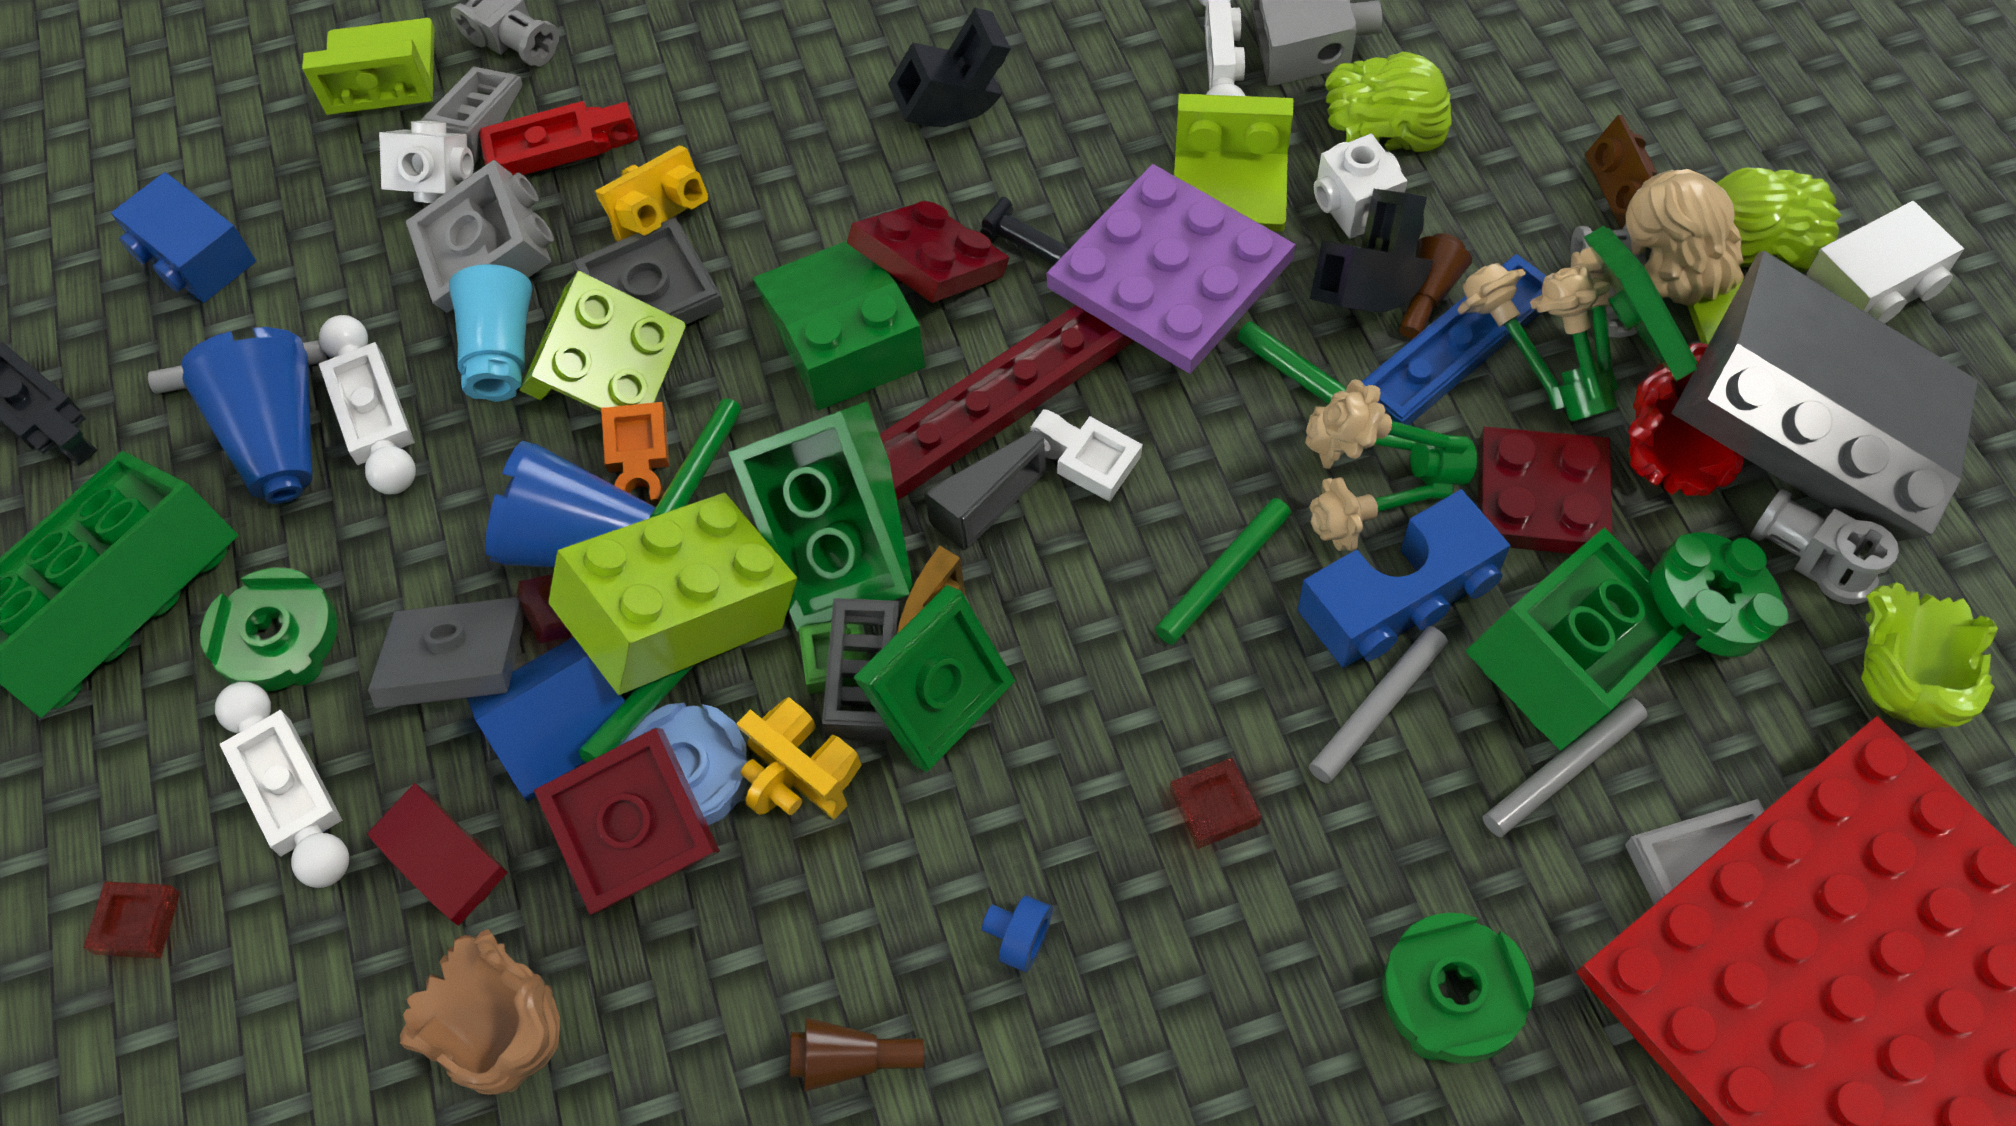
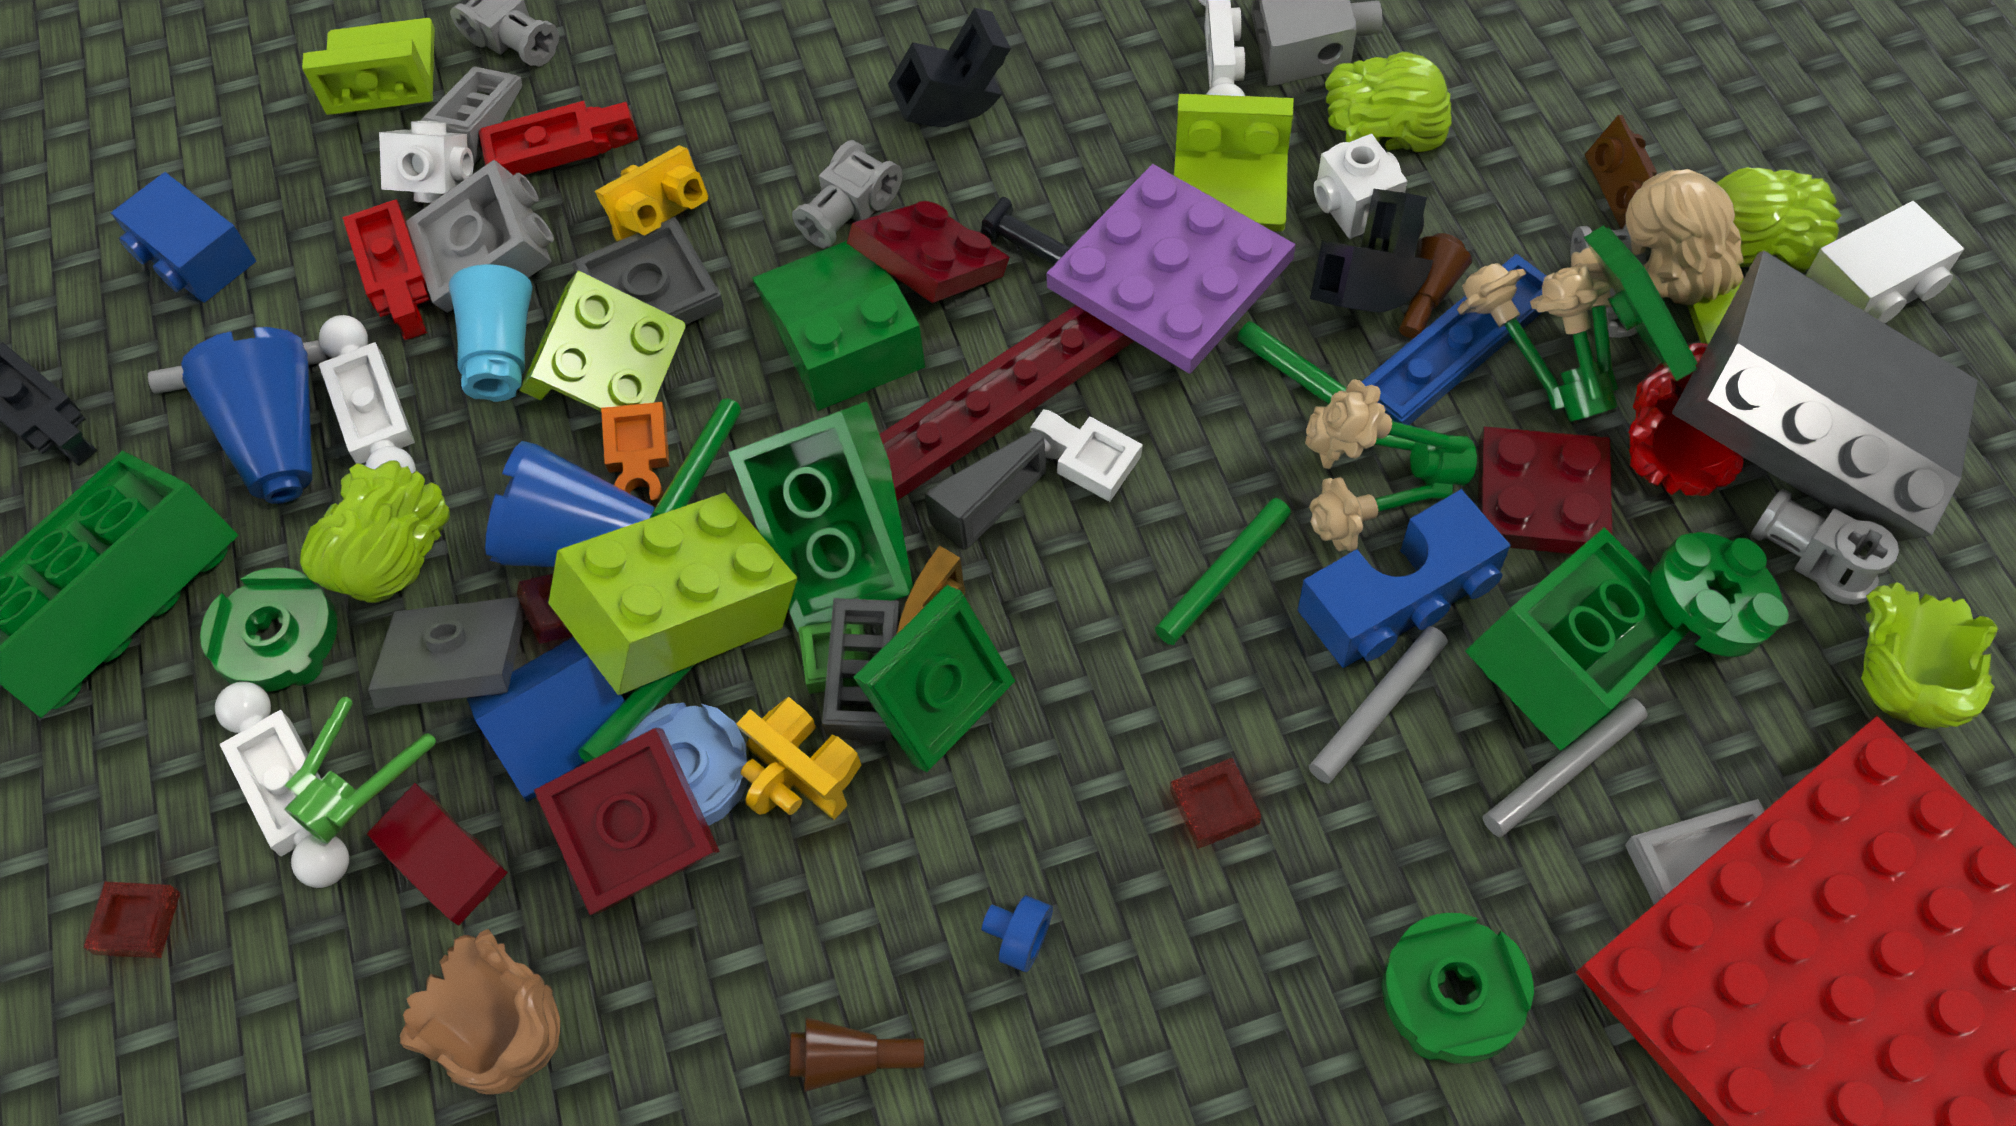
none -> bright green plant [284,697,436,844]
none -> lime hair [300,460,450,603]
none -> red hinge [342,199,430,340]
none -> light grey connector [792,140,902,249]

